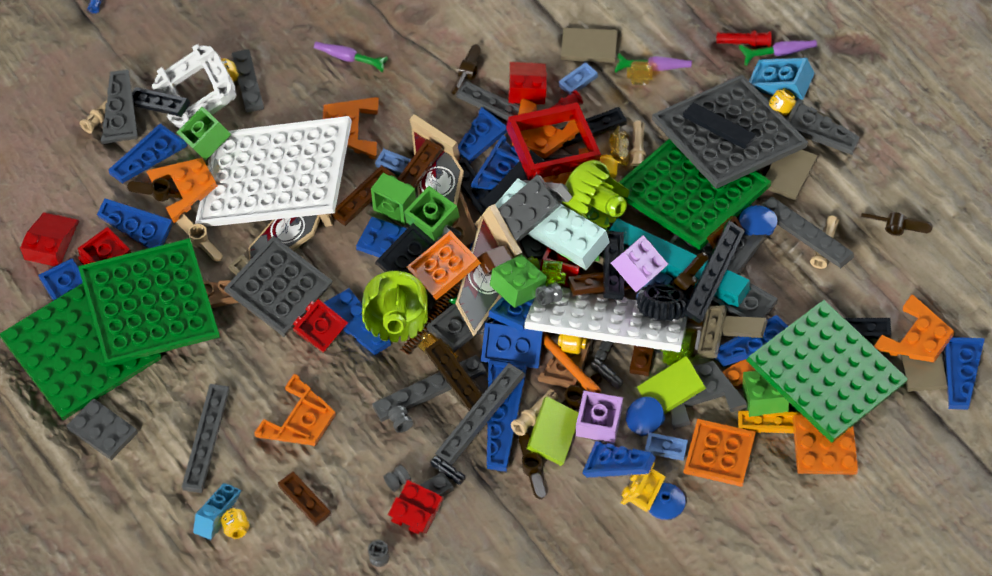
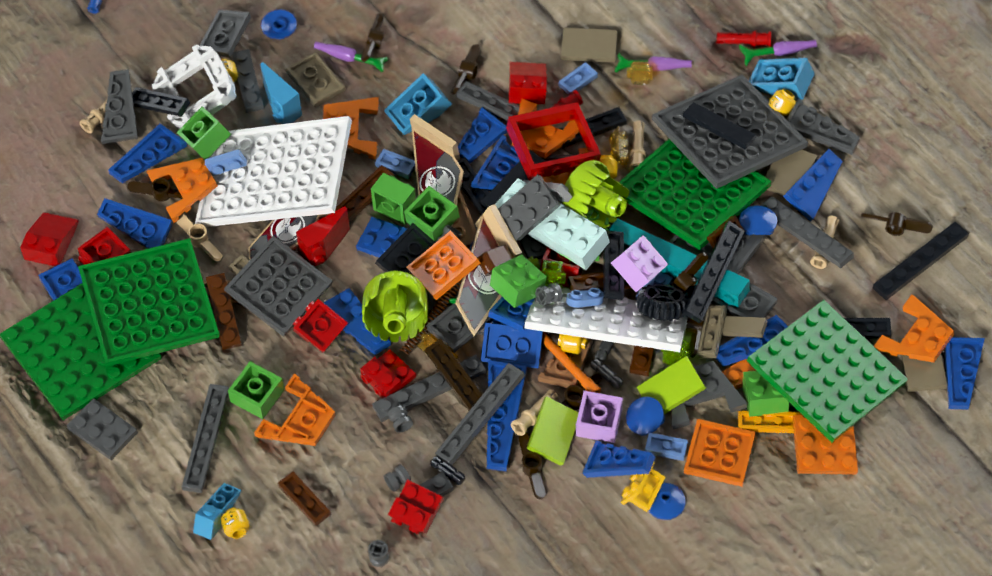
reddish brown plate [397,139,443,188] -> none
none -> dark grey plate [199,10,252,58]
none -> medium blue plate [205,149,247,176]
none -> reddish brown plate [206,273,242,350]
none -> bright green brick [228,361,285,419]
none -> dark azure slope [260,62,302,124]
none -> blue dish [261,10,297,39]
none -> dark tan tile [286,52,346,108]
none -> red slope [296,206,350,267]
none -> dark brown piece [360,14,385,62]
none -> red plate [360,349,416,398]
none -> dark azure slope [384,73,452,135]
none -> medium blue plate [566,288,604,308]
none -> blue wing [783,149,843,222]
none -> black plate [873,222,969,300]

